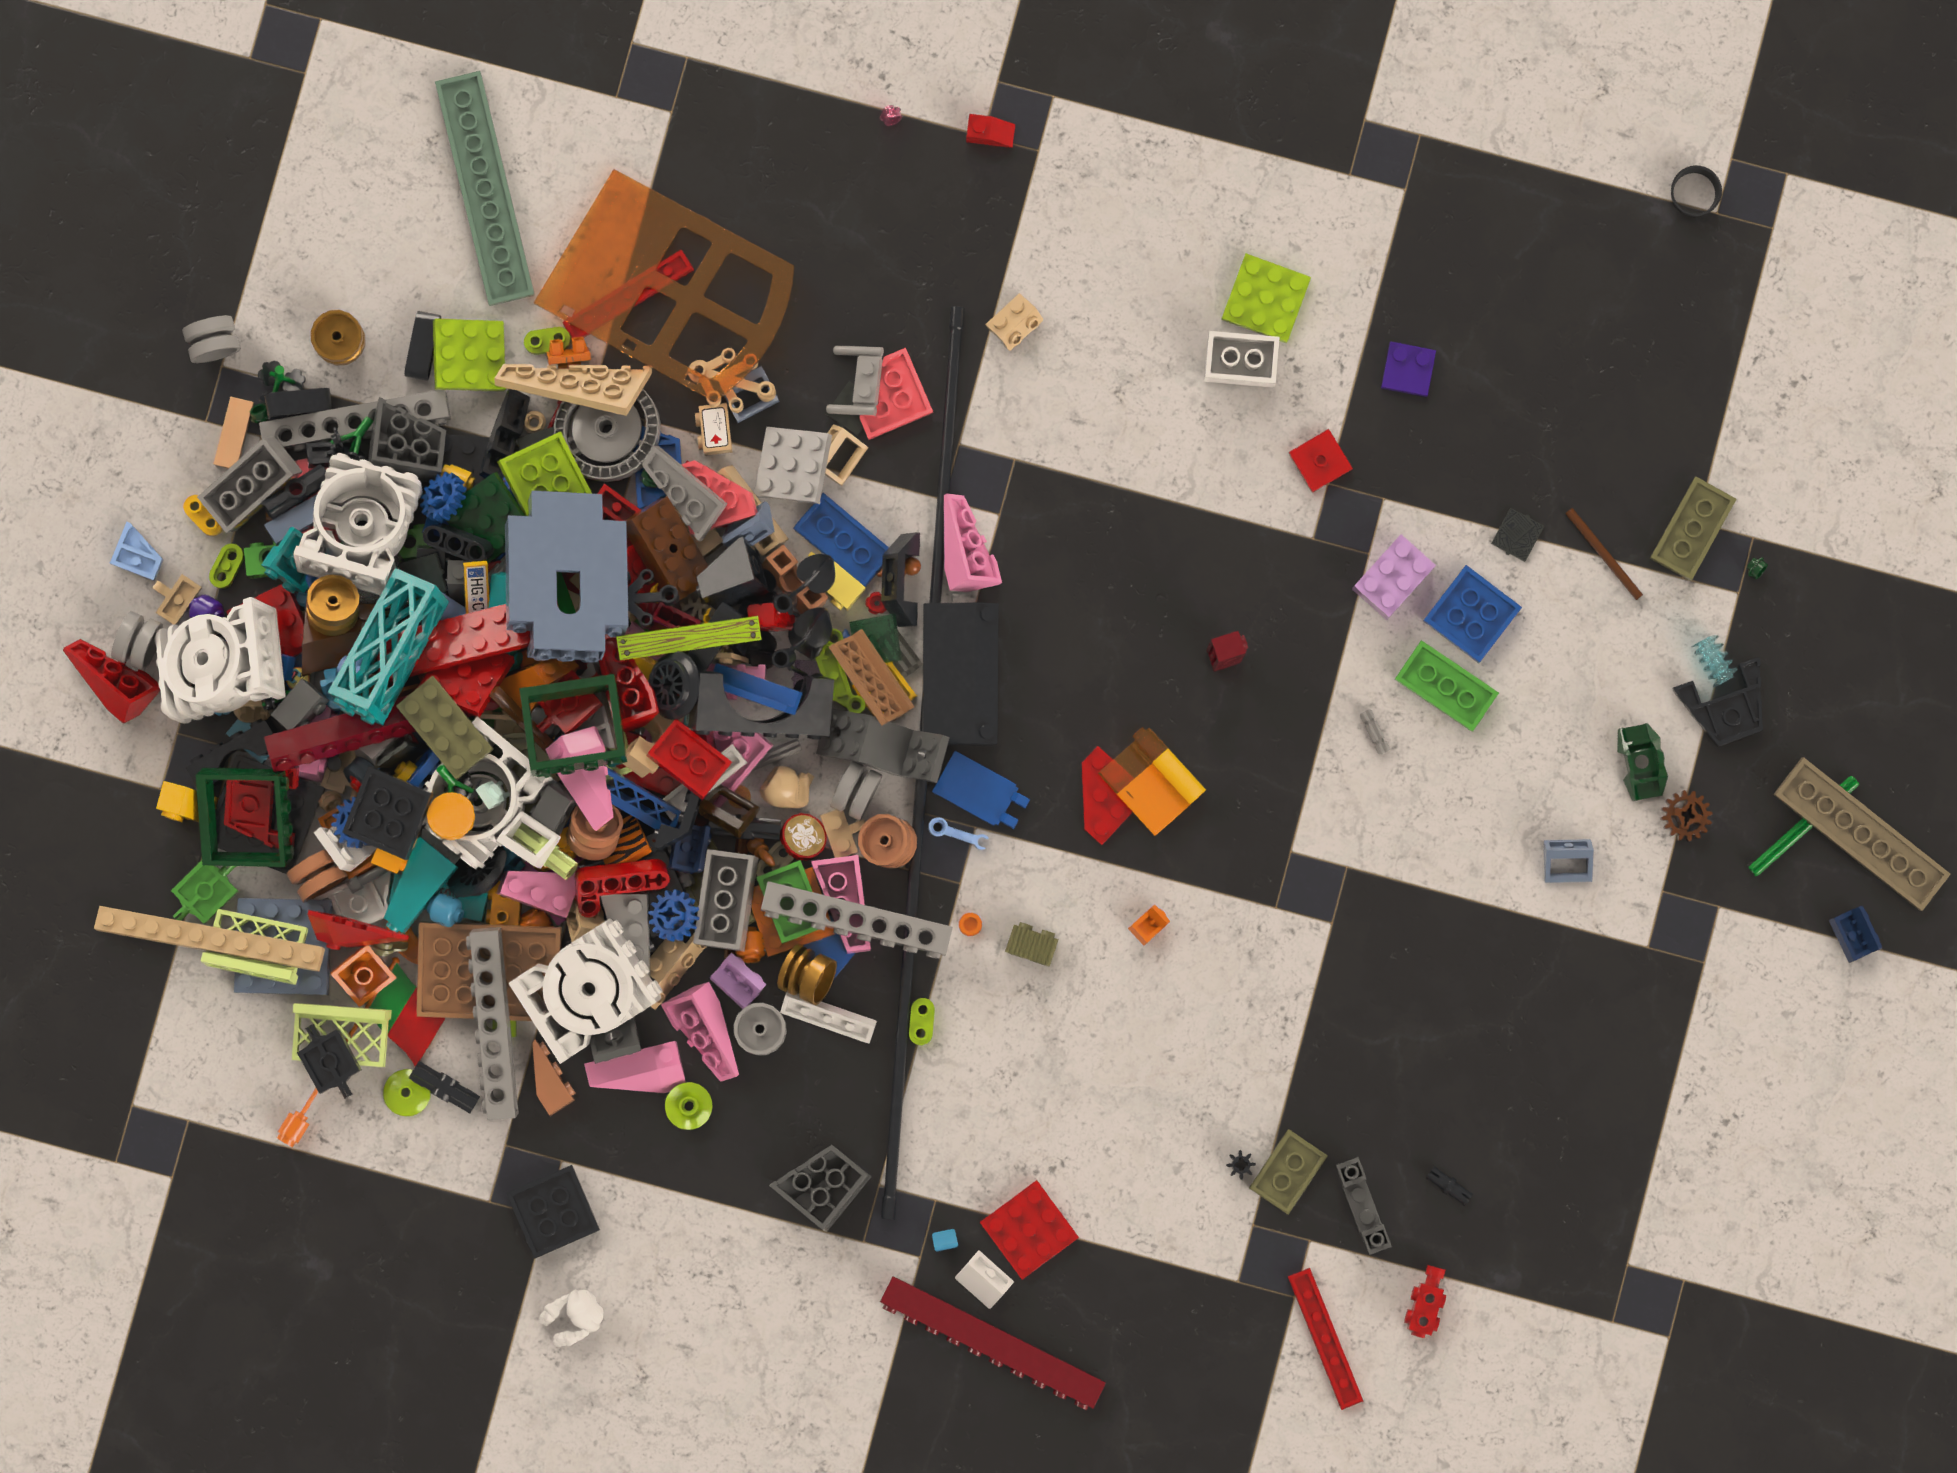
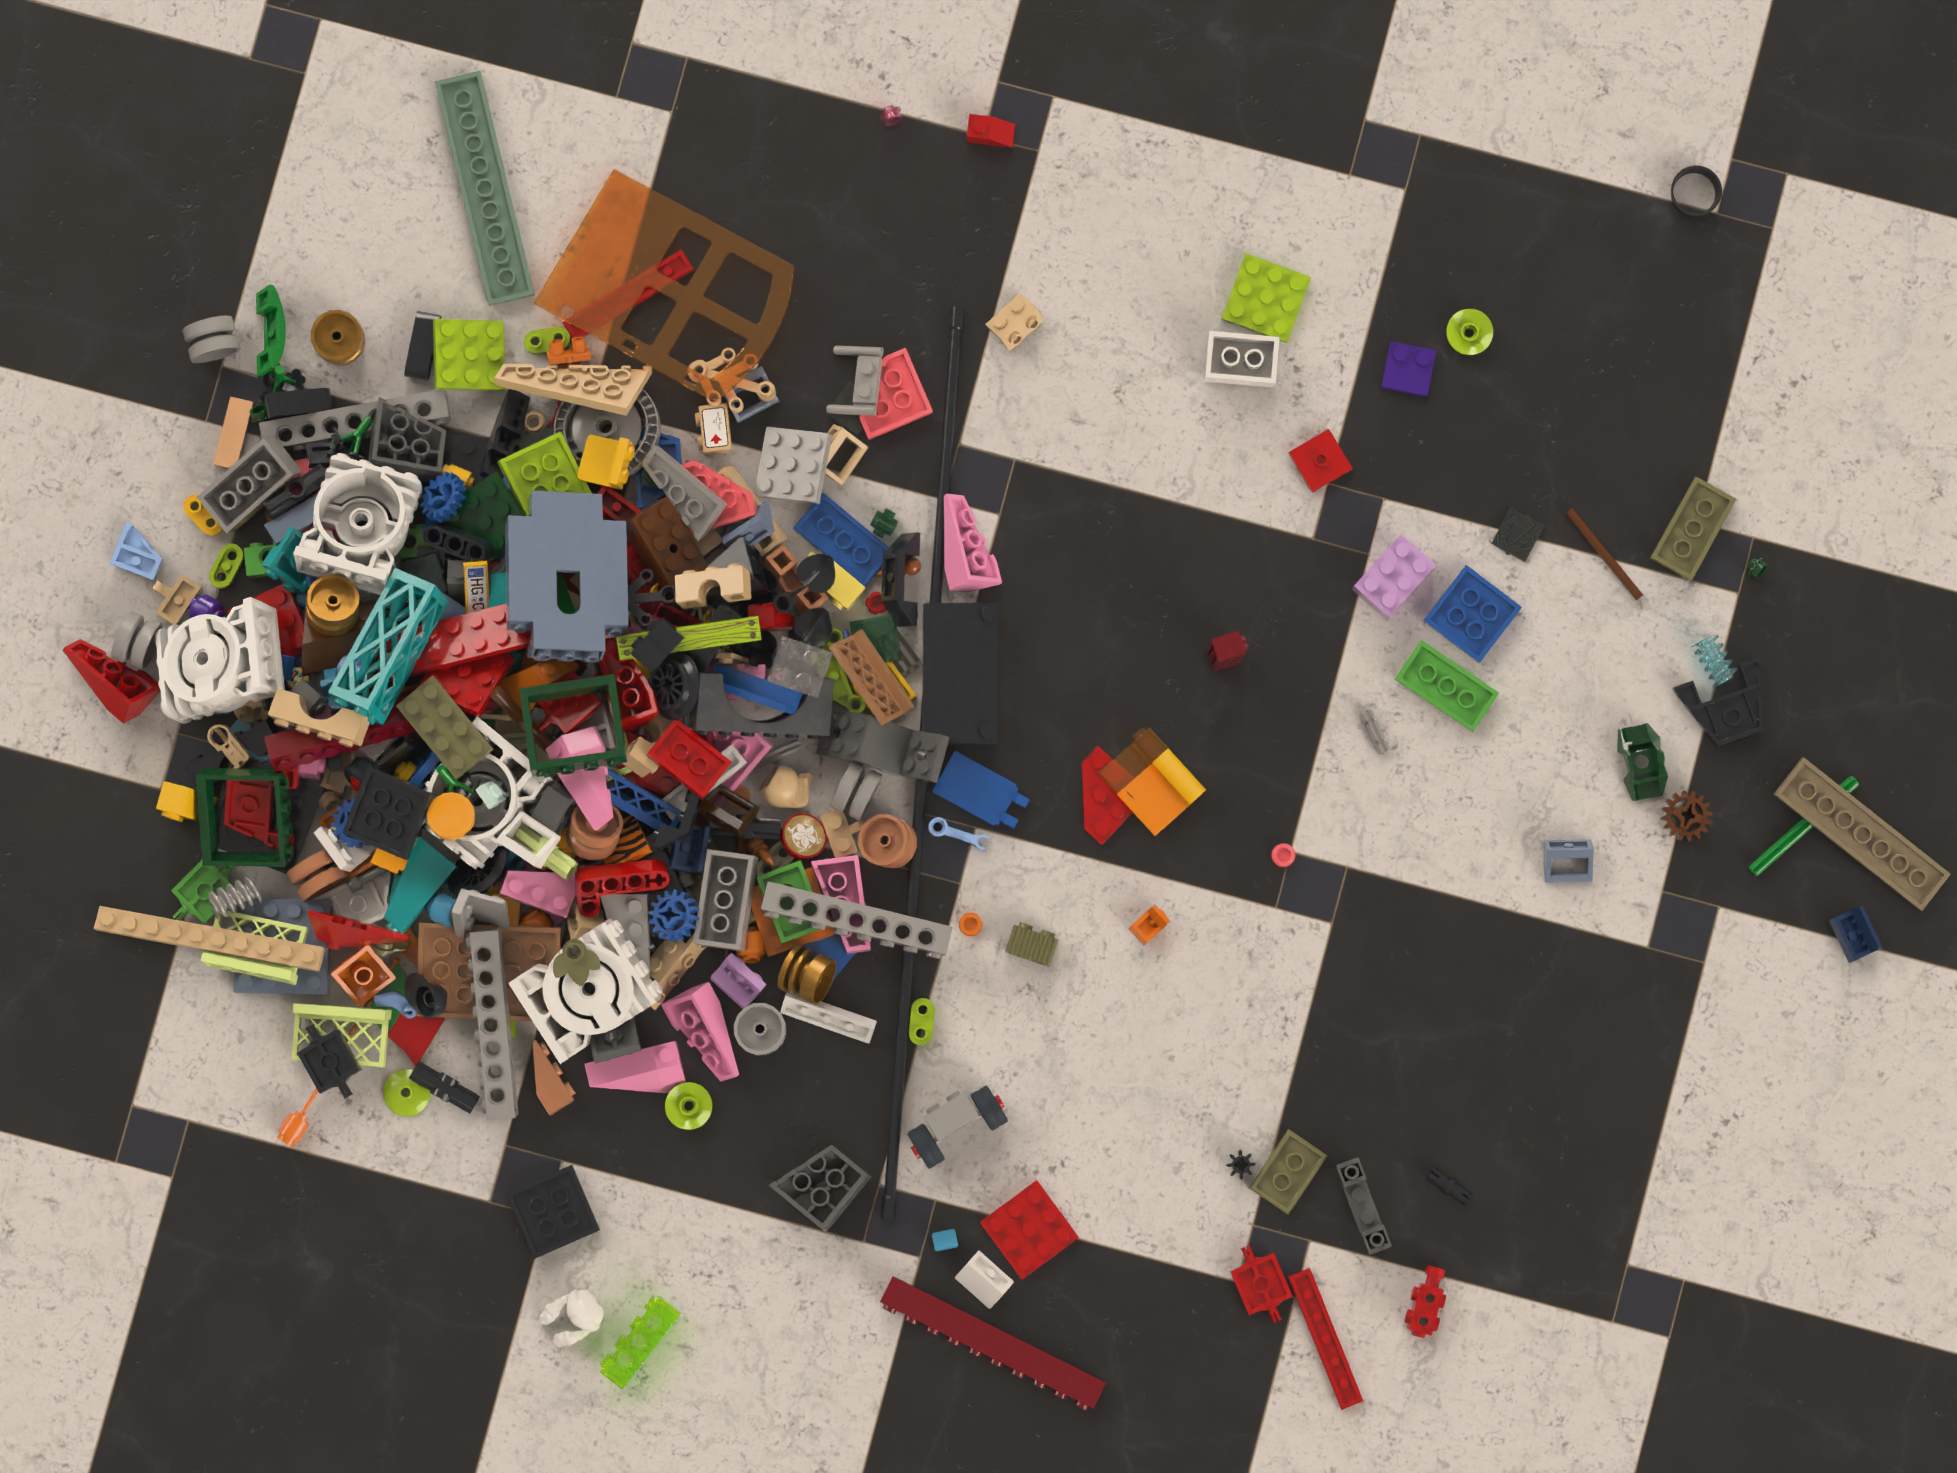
none -> tan piece [207,724,251,768]
none -> light grey piece [208,876,262,920]
none -> green slope [256,284,286,377]
none -> tan arch [268,688,369,747]
none -> medium blue arm [374,991,417,1019]
none -> black cap [404,973,447,1019]
none -> light grey bracket [451,888,510,939]
none -> olive plate [553,939,600,986]
none -> yellow bracket [577,435,635,490]
none -> clear neon green brick [600,1296,682,1389]
none -> black brick [630,617,684,673]
none -> tan arch [675,564,751,609]
none -> clear piece [767,636,833,698]
none -> clear green gear [870,508,899,538]
none -> brick [907,1085,1008,1169]
none -> red plate [1230,1245,1293,1323]
none -> coral tile [1271,843,1295,867]
none -> lime dish [1446,309,1493,355]

